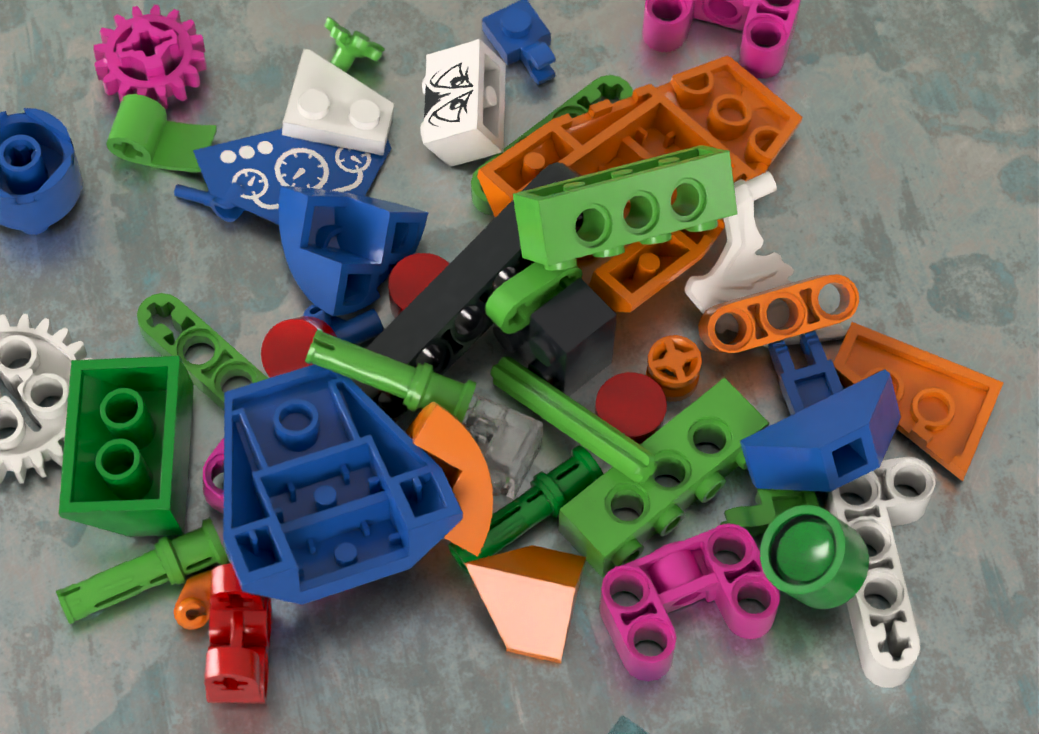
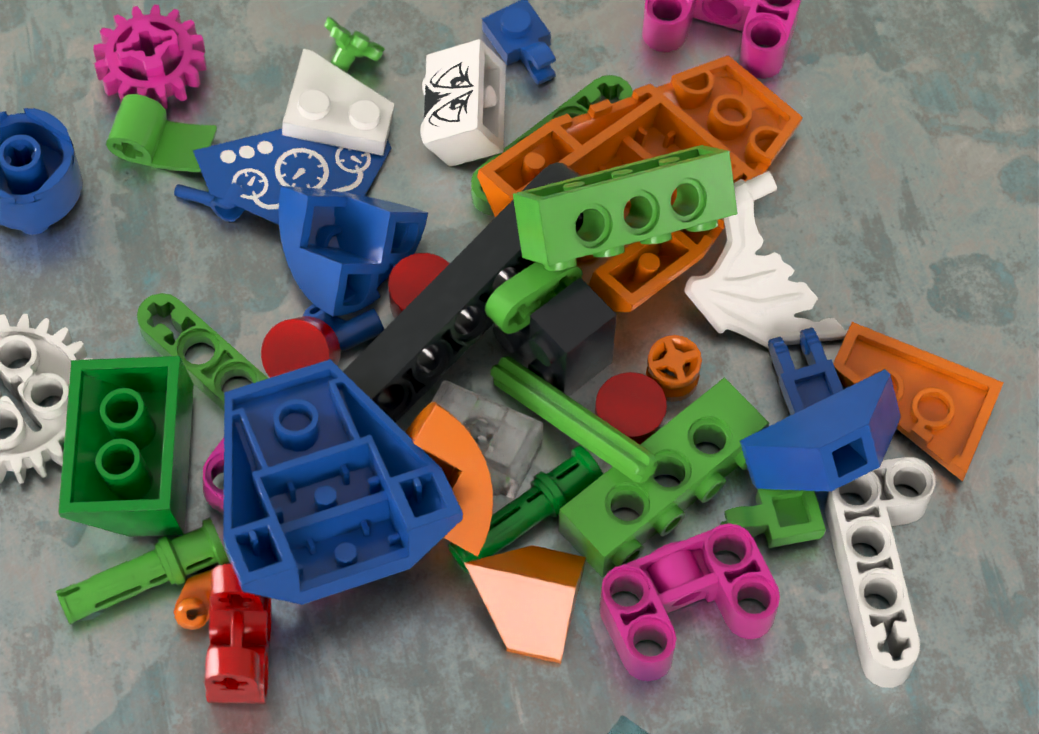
bright green pin [305,329,477,423] -> none
orange beam [698,274,859,353] -> none
green piece [760,505,869,609] -> none

